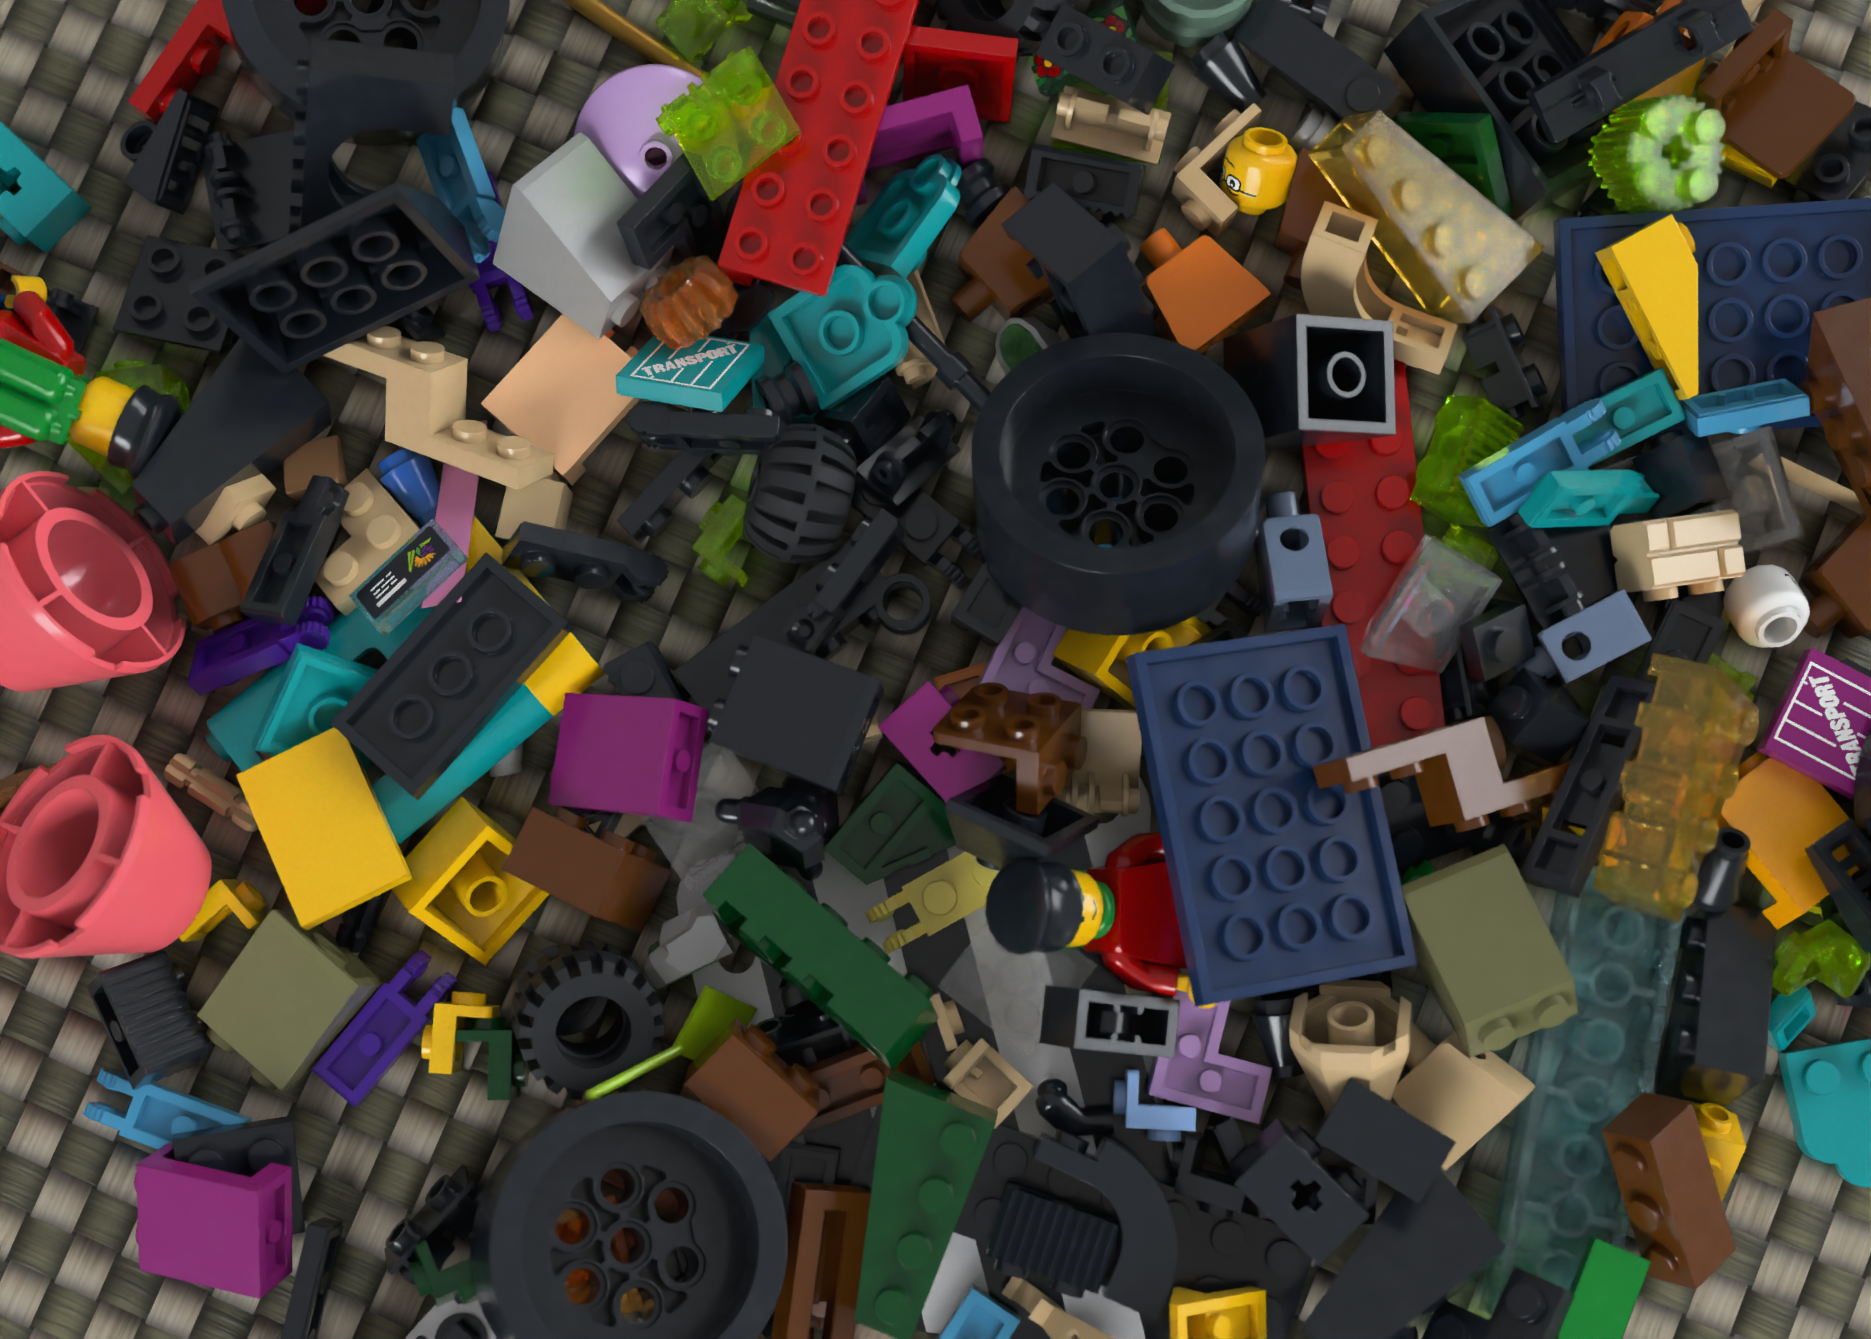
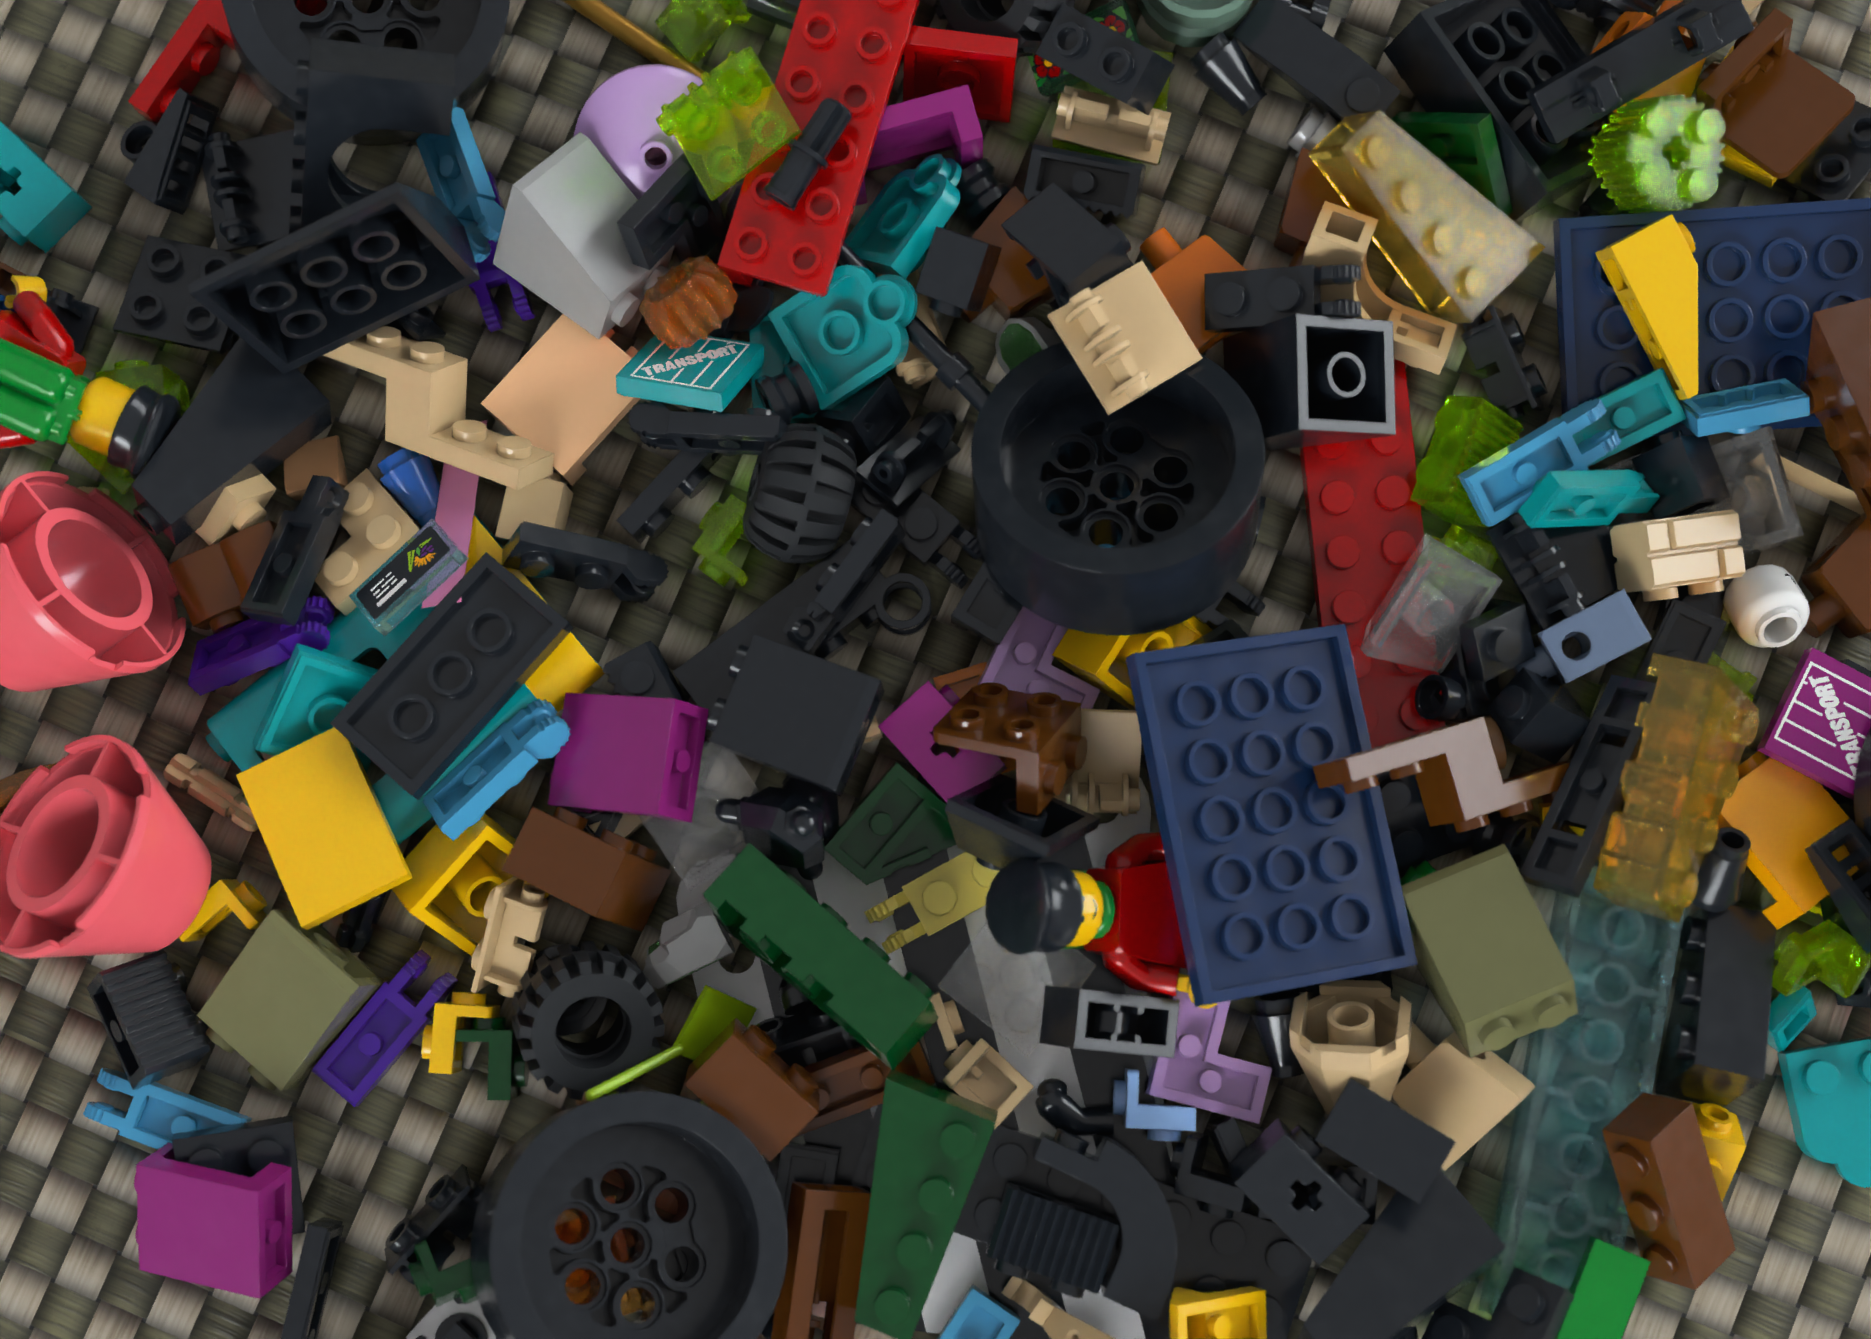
tan bracket [1171,103,1262,238] -> none
yellow head [1219,127,1297,215] -> none
sand blue torso [1255,492,1333,633] -> none
none -> dark azure hinge [423,698,571,841]
none -> tan hinge [471,876,548,998]
none -> black axle [763,98,852,211]
none -> black brick [915,226,1002,318]
none -> tan hinge [1048,261,1203,415]
none -> black hinge [1205,264,1361,333]
none -> black hinge [1415,674,1466,722]

